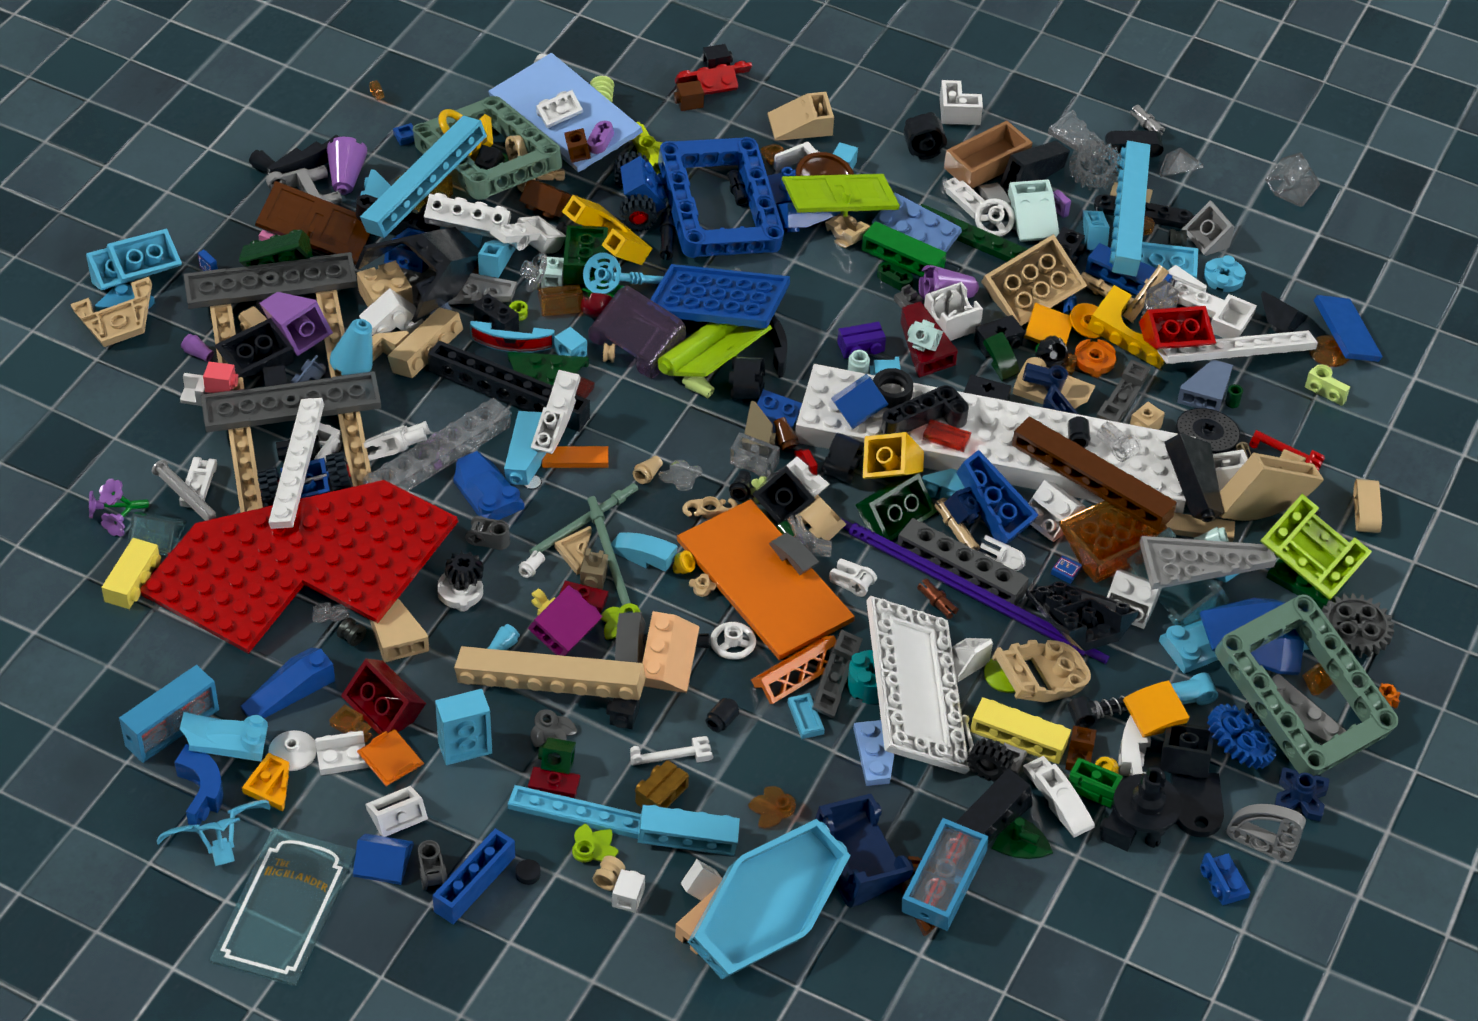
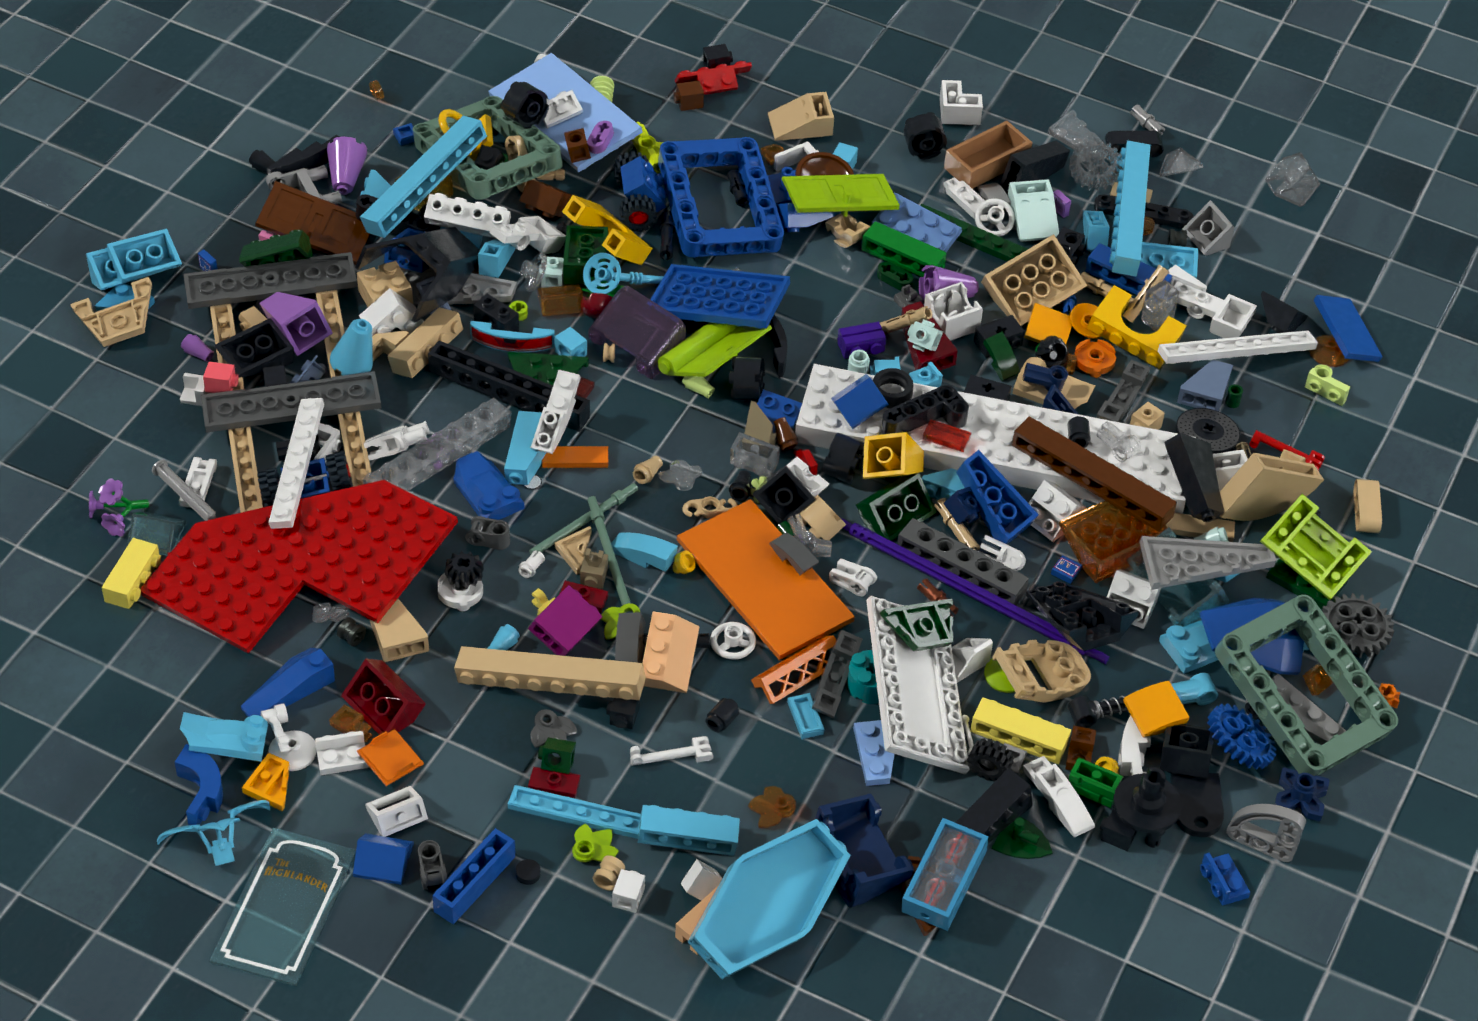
dark azure brick [119,665,219,763] -> none
medium azure piece [435,689,492,765] -> none
pearl gold brick [635,760,689,808] -> none
tan plate [689,574,716,597] -> none
red slope [1139,306,1216,349] -> none
medium azure plate [1204,255,1246,292] -> none
none -> white brick [261,703,290,753]
none -> black brick [500,81,549,128]
none -> tan pin [880,306,932,335]
none -> wing [880,598,953,652]
none -> medium azure brick [909,362,943,387]

